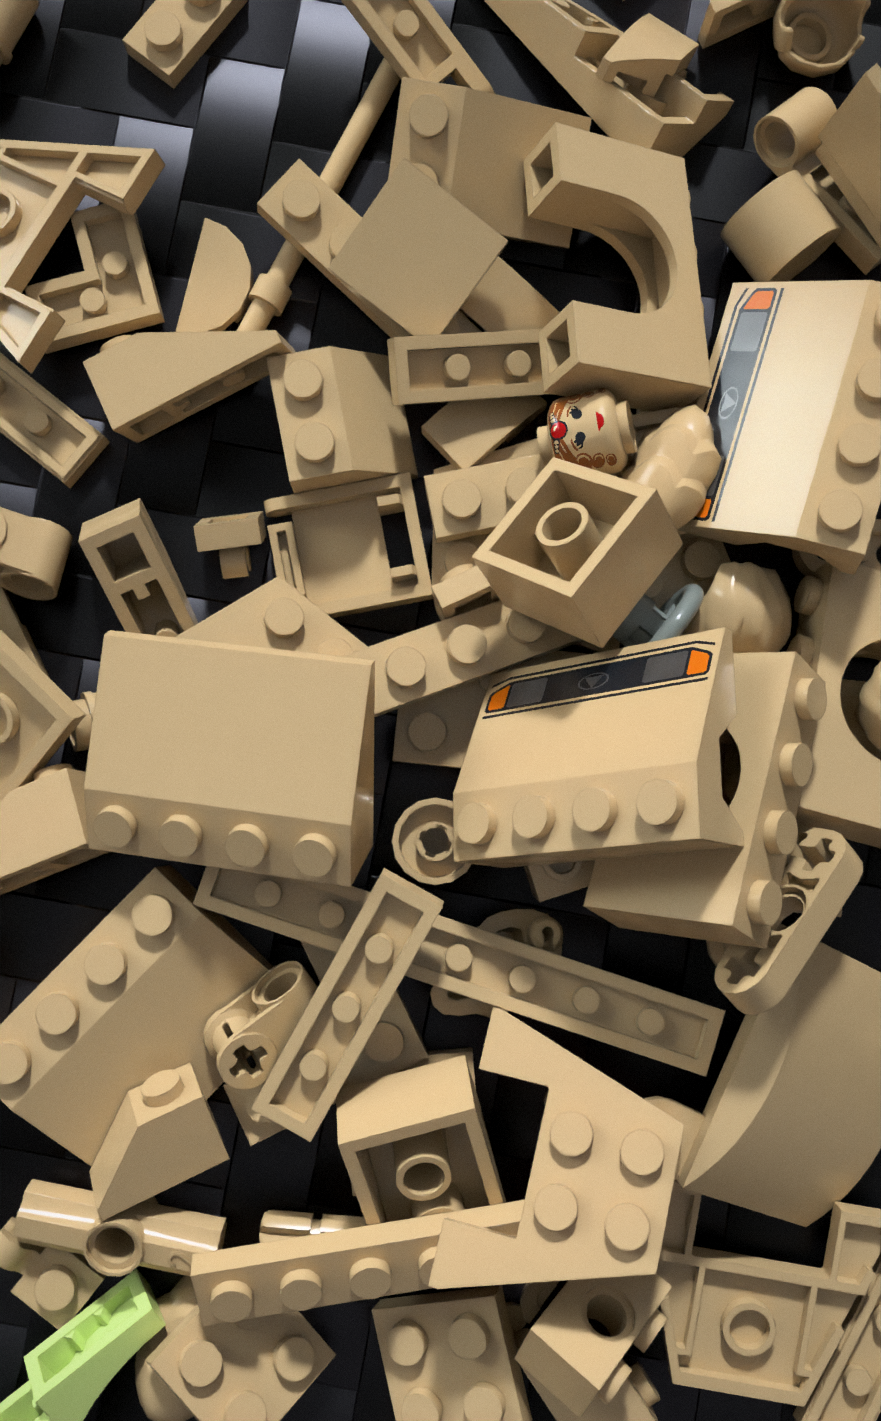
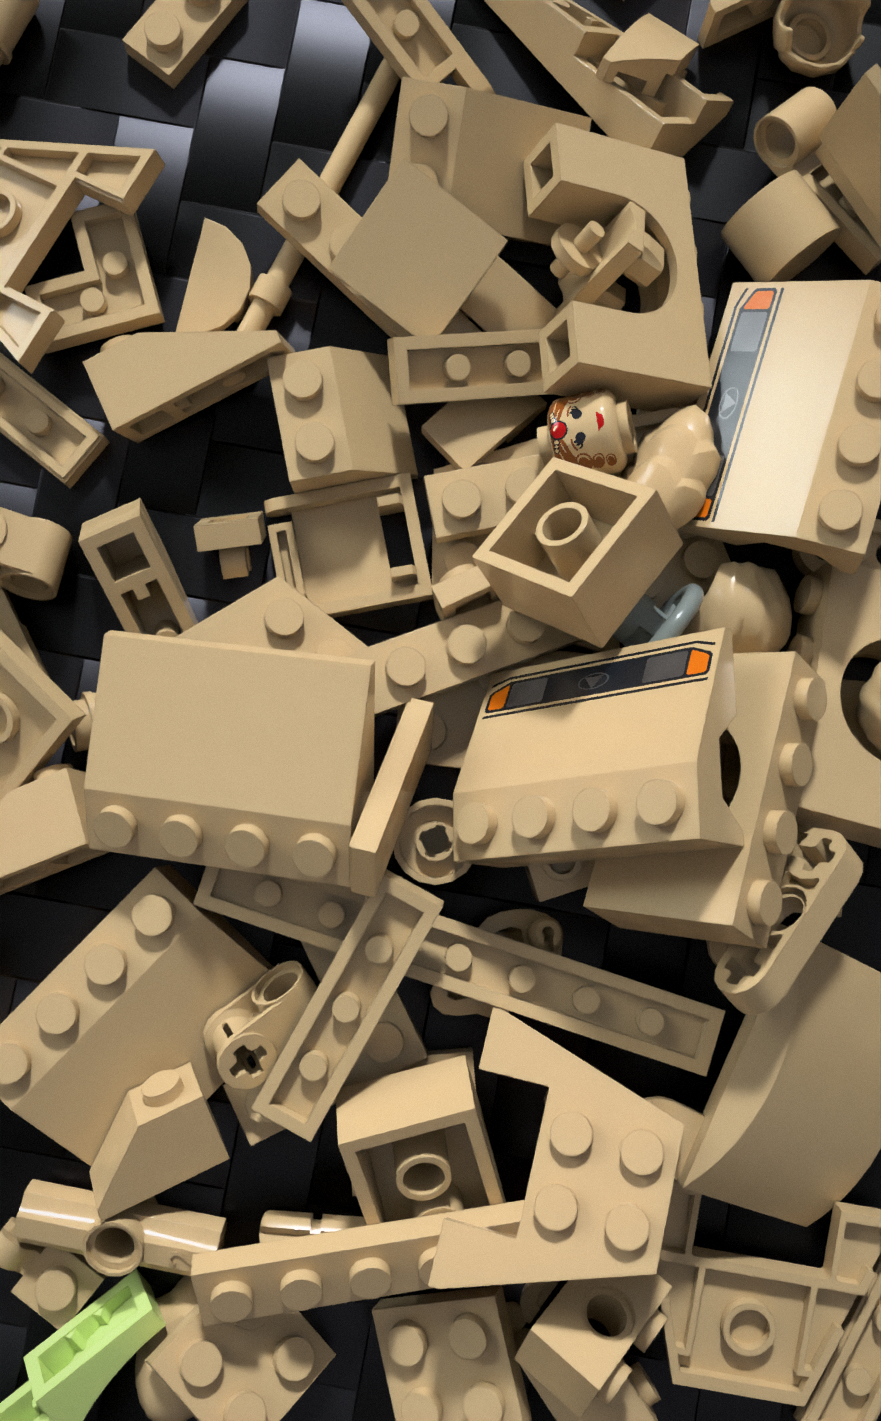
none -> tan tile [348,698,434,898]
none -> tan hips [550,201,664,316]

